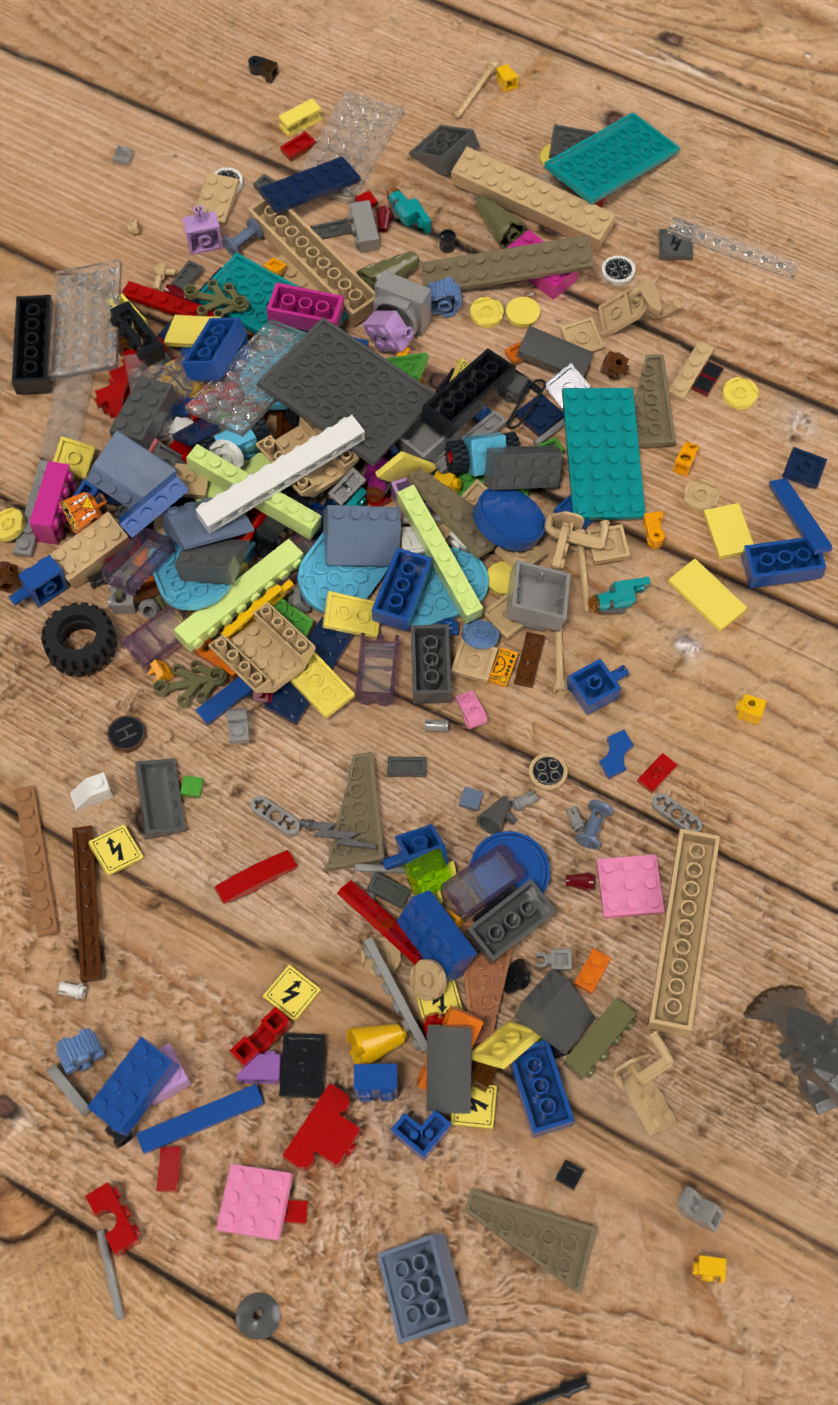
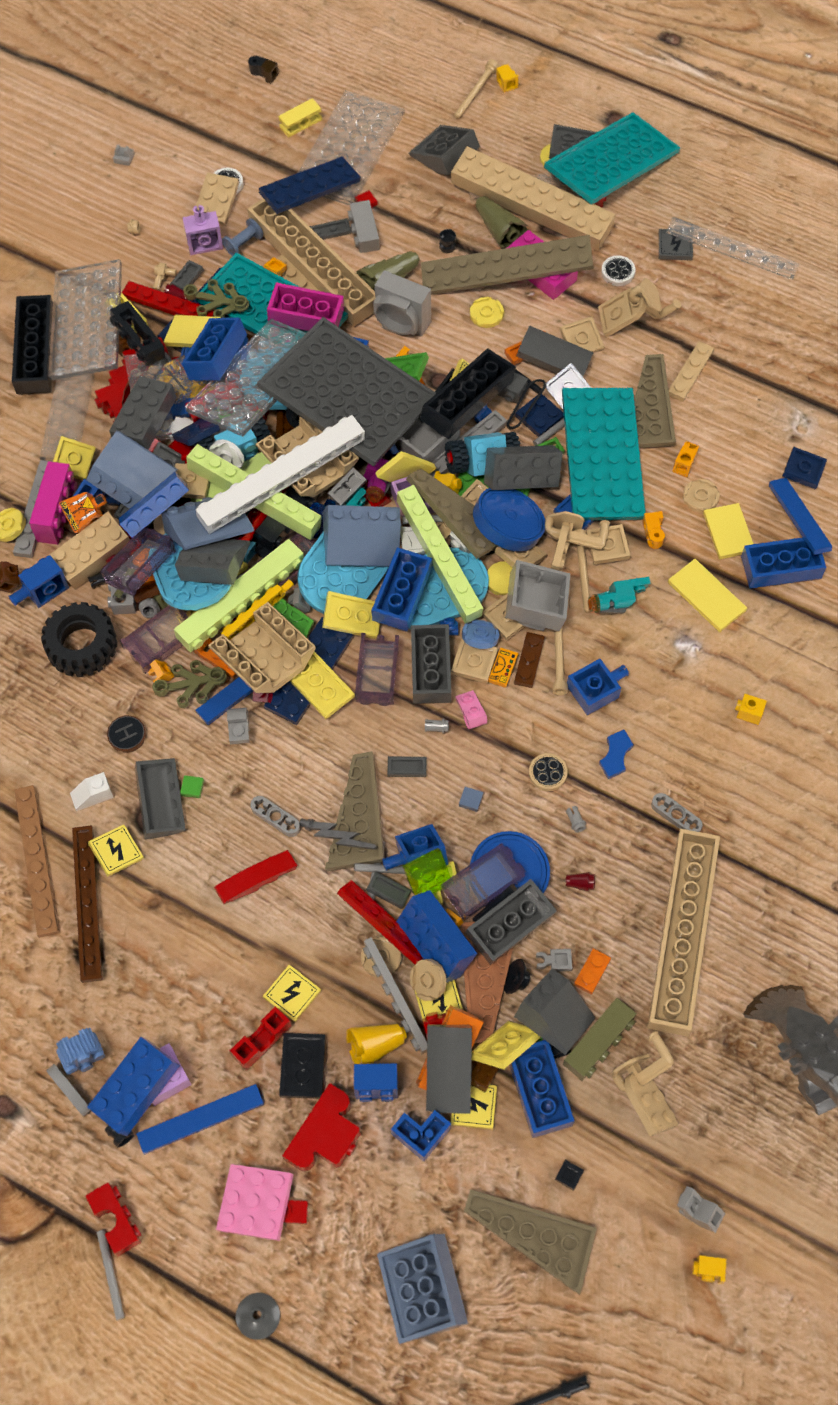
white pin [58,982,86,1000] -> none
red slope [156,1146,182,1193] -> none
medium lavender slope [237,1051,282,1084] -> none
dark grey plate [253,174,275,191] -> none
red plate [280,131,316,161] -> none
lavender brick [362,311,414,352] -> none
dark red cone [376,206,393,233] -> none
teal plate [386,187,431,234] -> none
medium blue brick [427,277,462,318] -> none
dark grey piece [477,796,517,834] -> none
light yellow tile [506,297,540,328] -> none
light grey pin [512,790,538,811] -> none
sand blue hose [575,800,614,850] -> none
bright pink plate [596,855,665,919] -> none
reddish brown brick [600,351,629,379] -> none
red plate [637,753,677,794] -> none
black tile [692,361,724,397] -> none
light yellow tile [722,377,758,410] -> none

